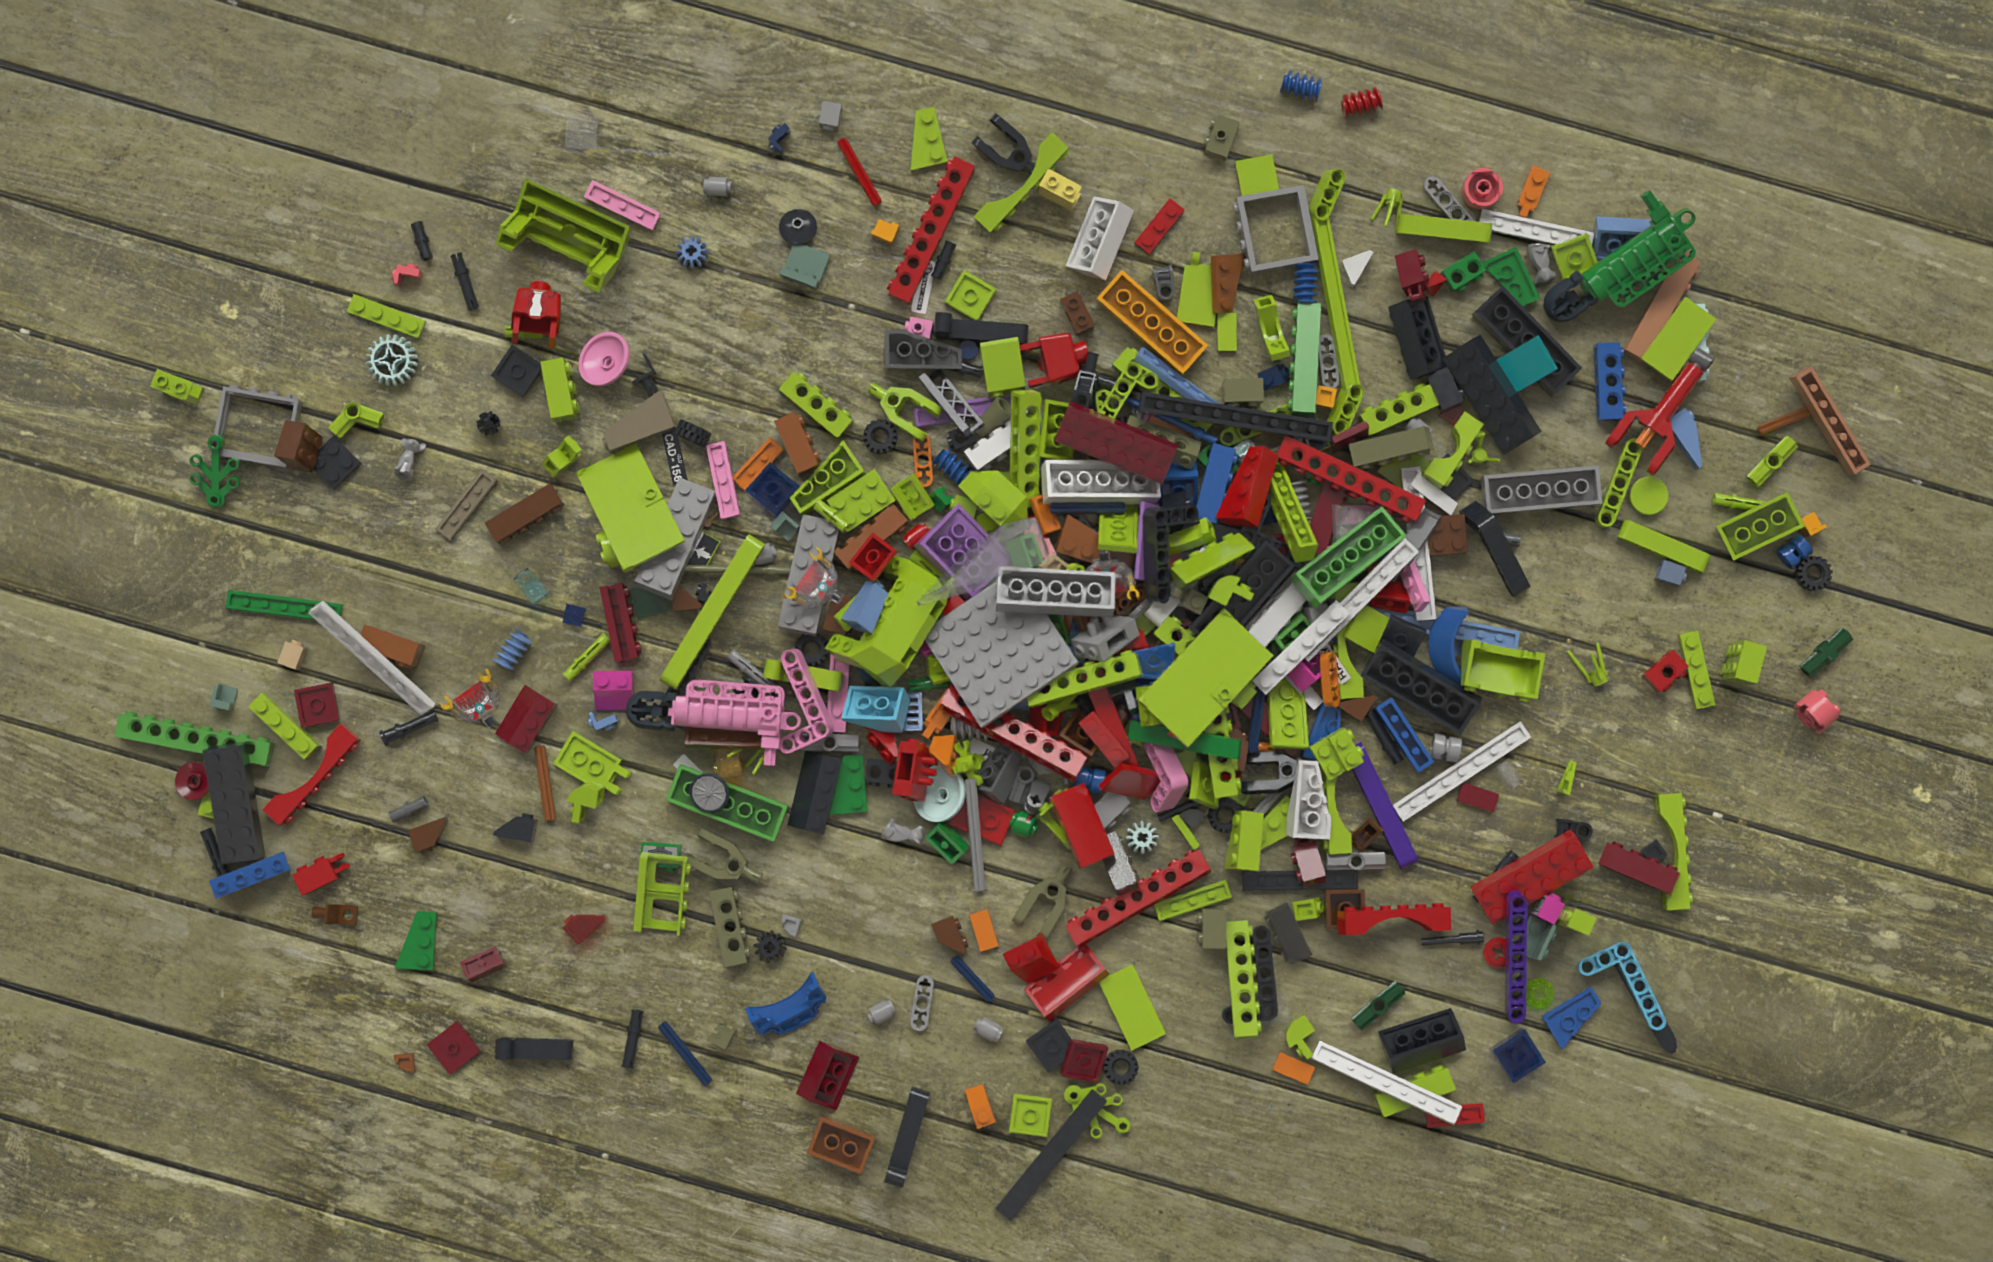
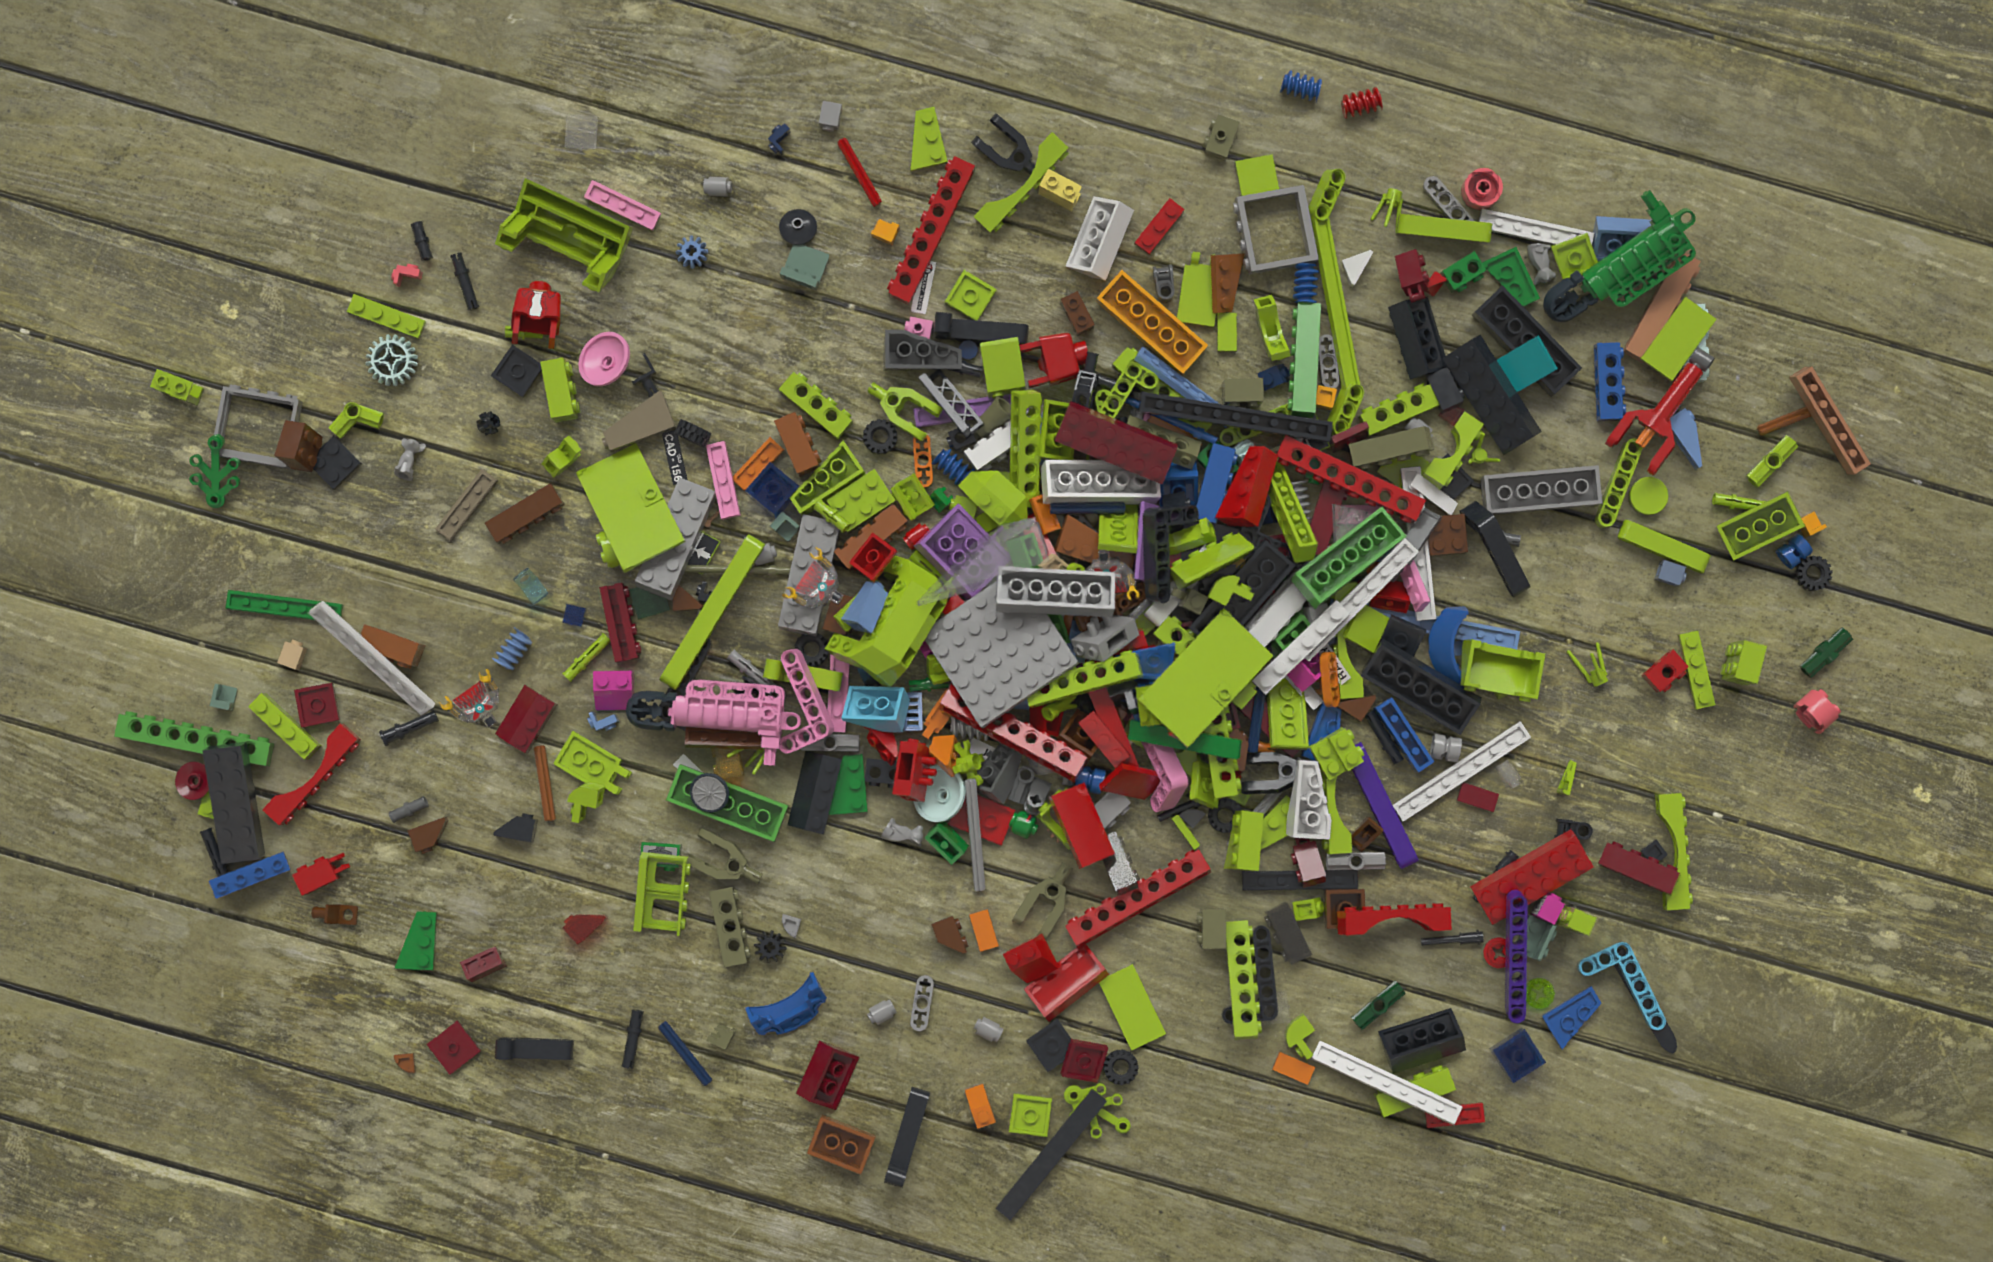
black pin [931,240,957,280] -> none
dark blue axle [950,955,995,1002] -> none
light aqua gear [1126,821,1159,854] -> none
lime tile [1154,879,1232,922] -> none
orange hinge [1517,165,1550,218] -> none

